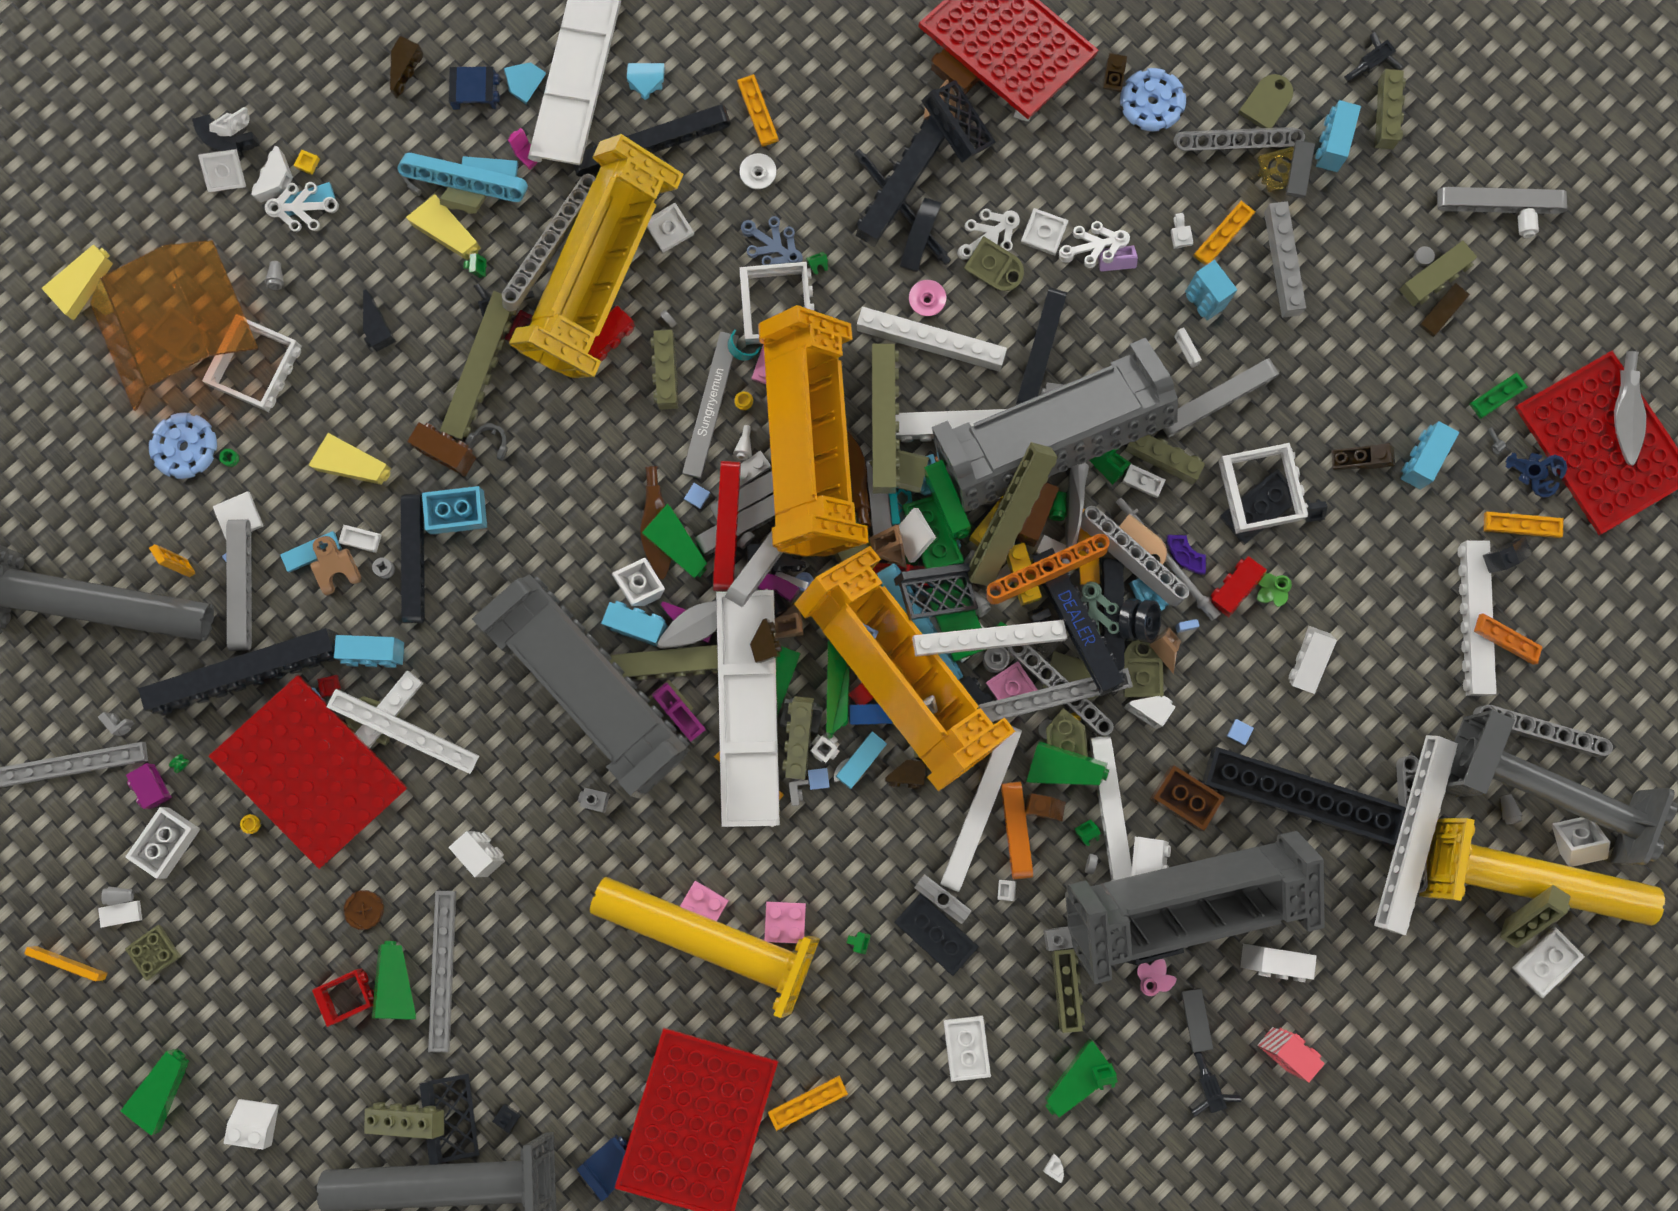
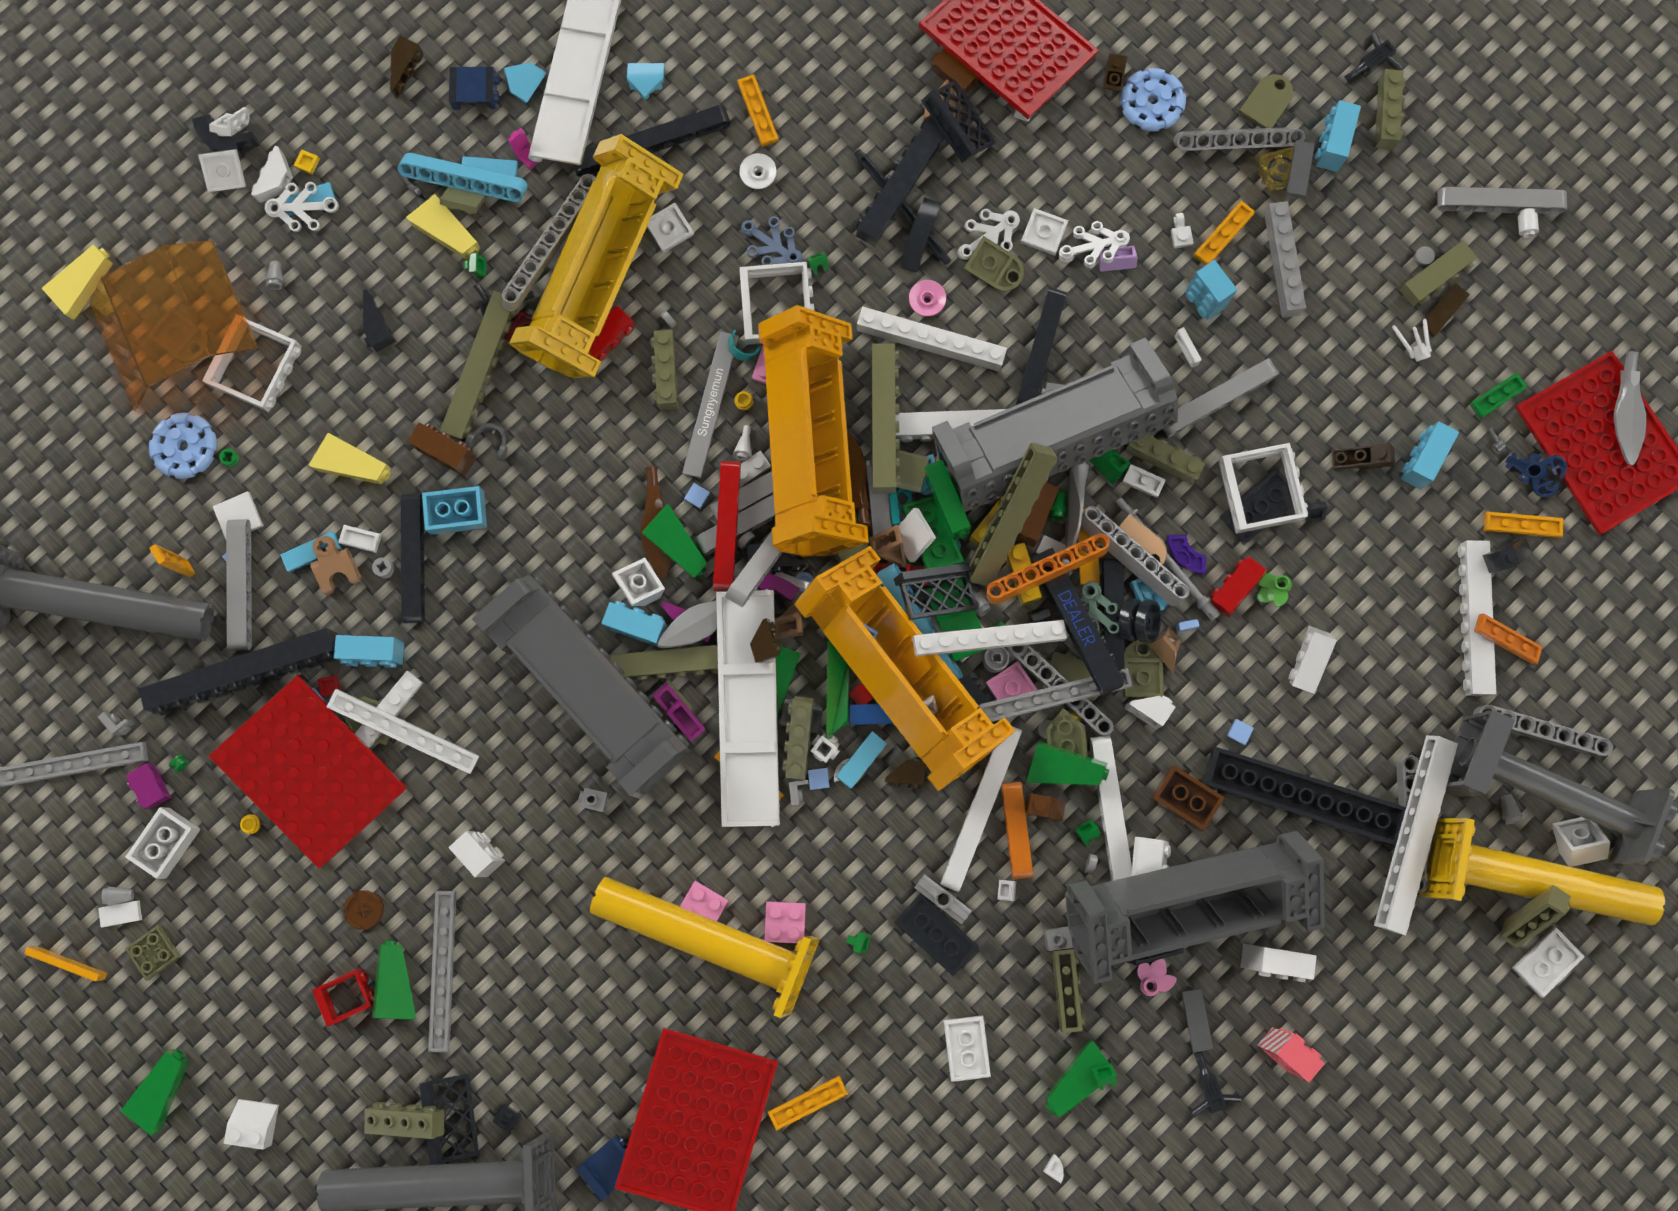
none -> white plant [1392,319,1432,362]

